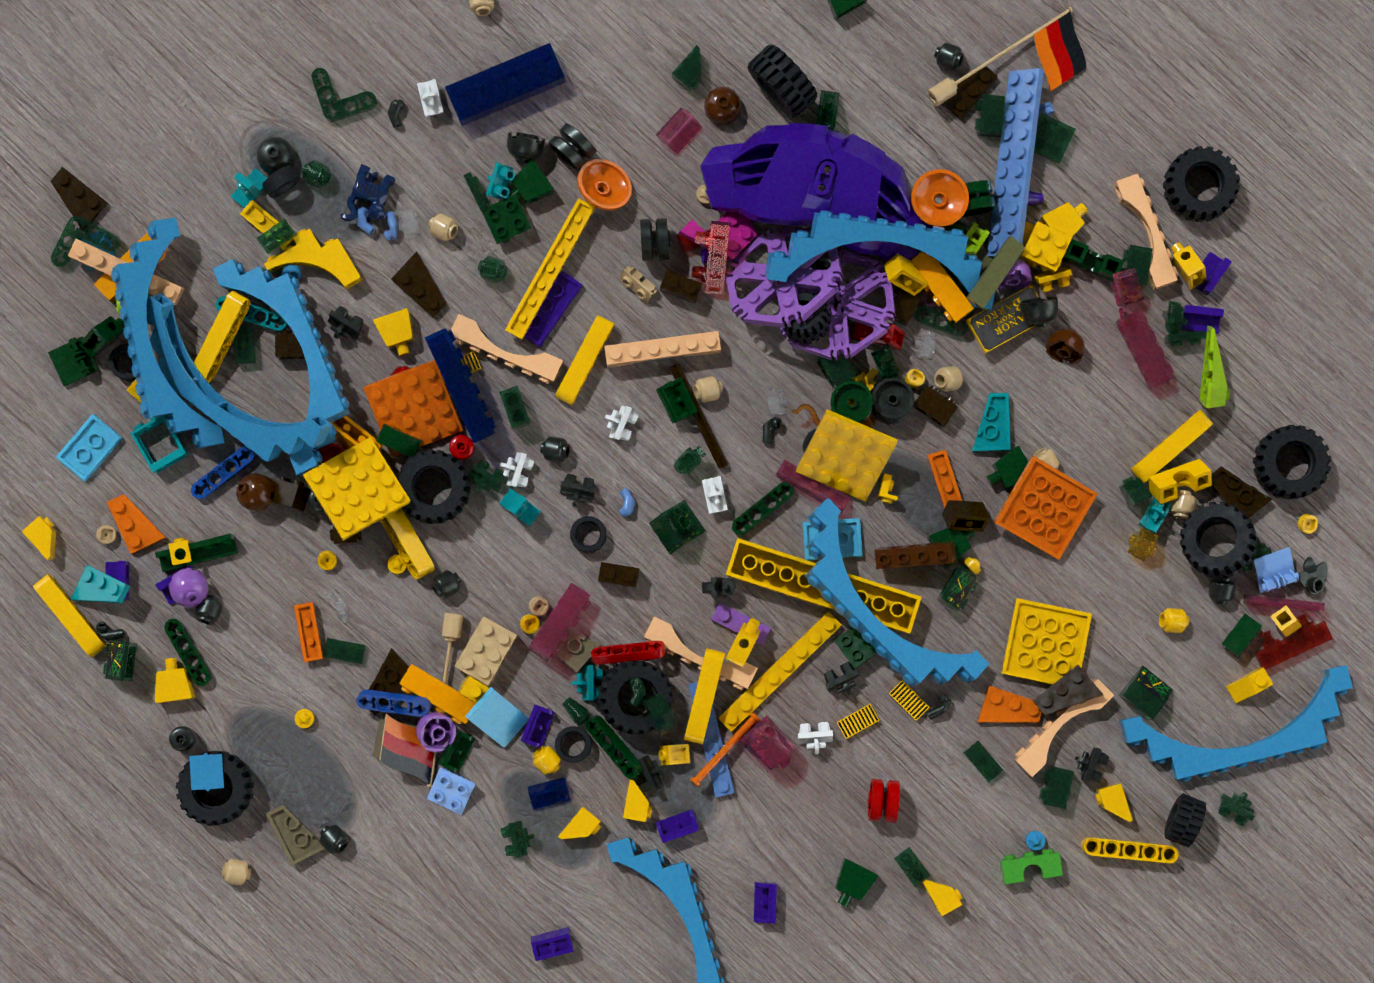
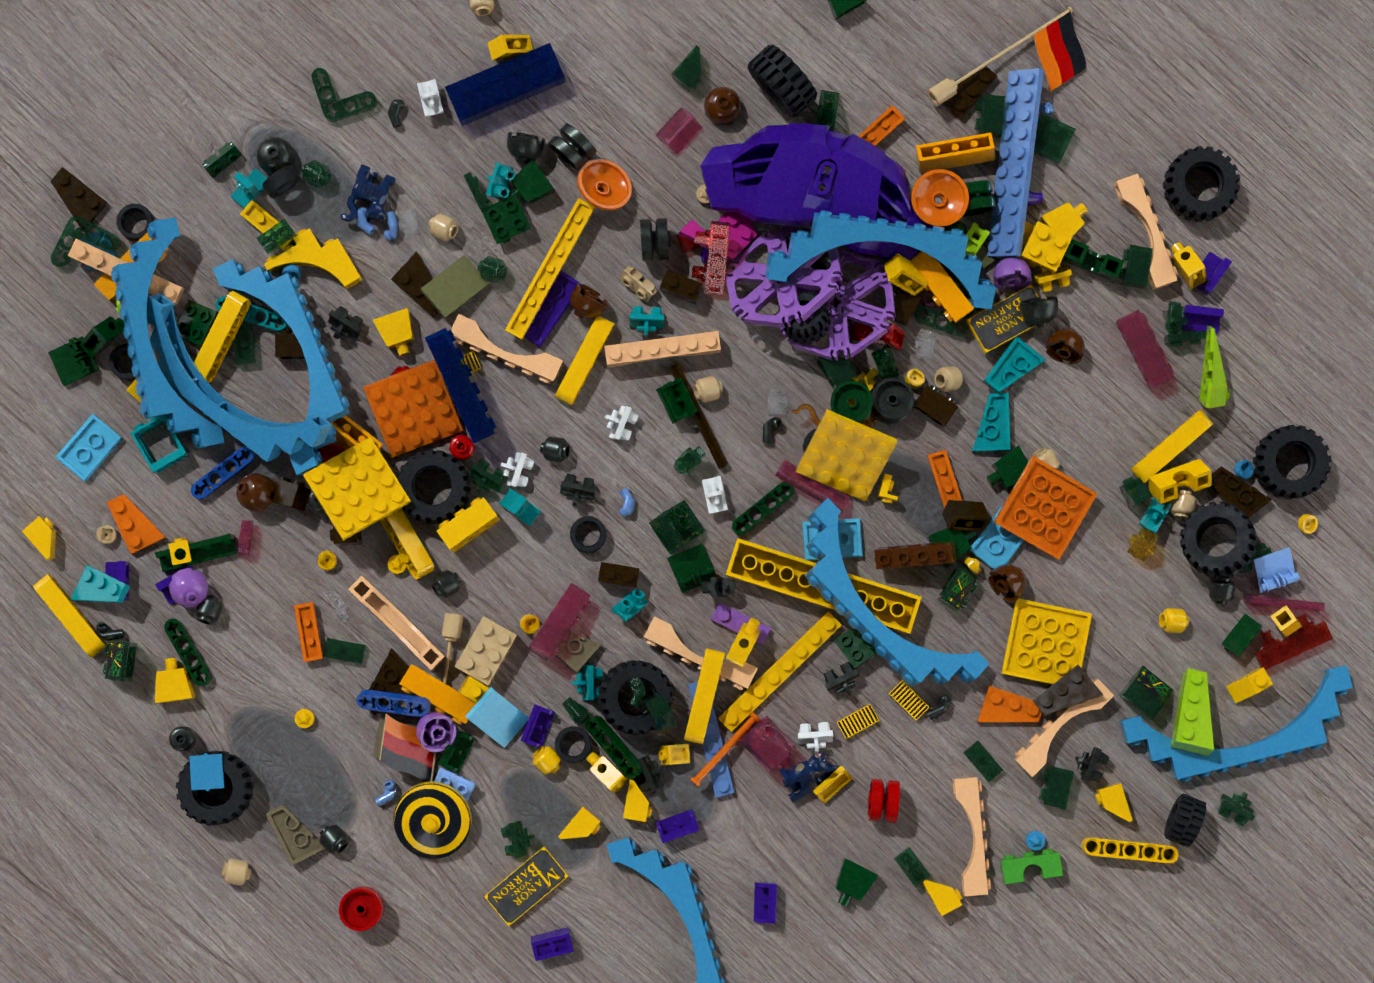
dark green slope [376,423,421,457] -> none
clear green brick [499,386,531,430] -> none
clear blue slope [528,777,571,810] -> none
tan tile [529,596,549,616] -> none
red beam [591,641,666,664] -> none
pearl dark grey head [934,43,964,70] -> none
olive tile [966,236,1025,309] -> none
clear pink bracket [1111,268,1145,325] -> none
pearl dark grey plate [1299,557,1327,595] -> none
none -> black tyre [116,203,154,241]
none -> dark green hinge [177,300,218,347]
none -> dark green hinge [202,141,242,178]
none -> clear pink beam [238,520,253,557]
none -> red wheel [339,886,385,931]
none -> light nougat arch [348,575,446,670]
none -> medium blue arm [375,780,398,807]
none -> dish [394,782,472,859]
none -> olive tile [420,255,489,319]
none -> yellow slope [437,497,501,553]
none -> tile [484,846,569,926]
none -> yellow slope [487,35,534,61]
none -> reddish brown cylinder [570,283,609,319]
none -> yellow torso [586,752,629,793]
none -> teal hips [611,588,648,623]
none -> teal hips [629,306,664,337]
none -> dark green hinge [667,543,717,593]
none -> dark blue animal [779,753,839,803]
none -> yellow tile [813,765,853,804]
none -> orange plate [858,105,905,146]
none -> light orange brick [916,133,995,174]
none -> light nougat arch [952,777,991,896]
none -> medium azure tile [968,505,1024,569]
none -> teal wing [982,336,1046,393]
none -> reddish brown cylinder [988,564,1026,603]
none -> lime wedge [1170,668,1214,756]
none -> dark azure tile [1234,460,1254,479]

